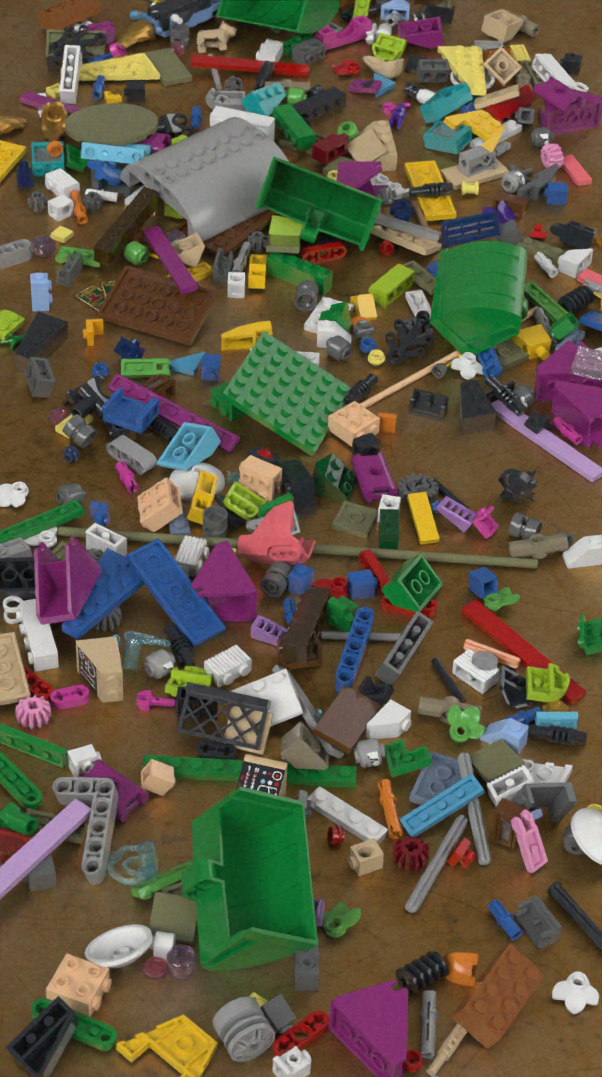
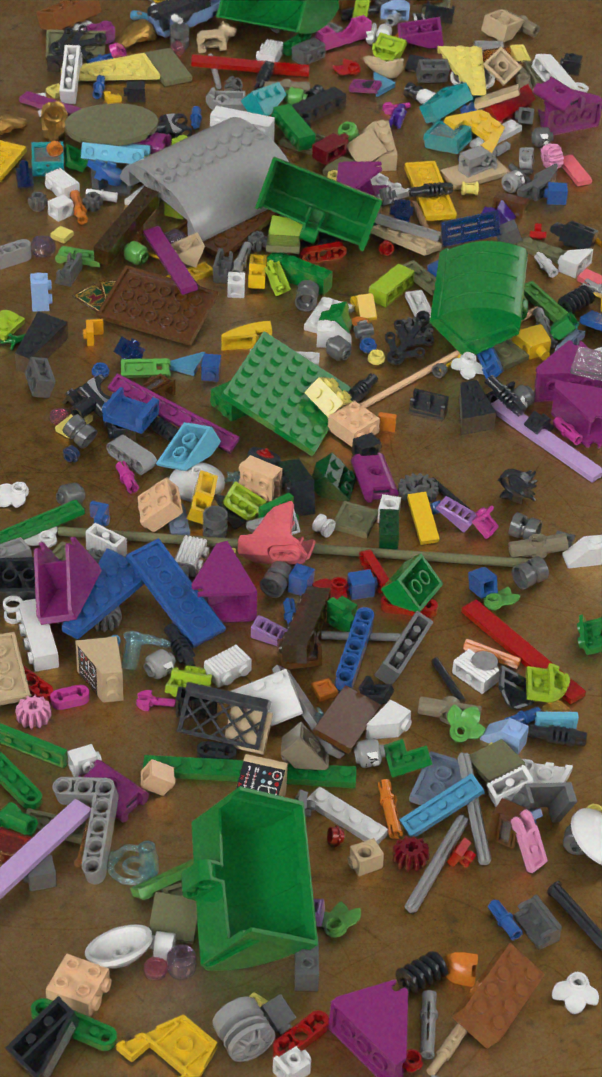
none -> lime hinge [264,260,291,297]
none -> light yellow bracket [304,377,352,417]
none -> orange tile [311,677,339,702]
none -> white wheel [312,514,336,537]
none -> dark grey wheel [512,556,549,589]
none -> light grey leg [519,147,534,169]

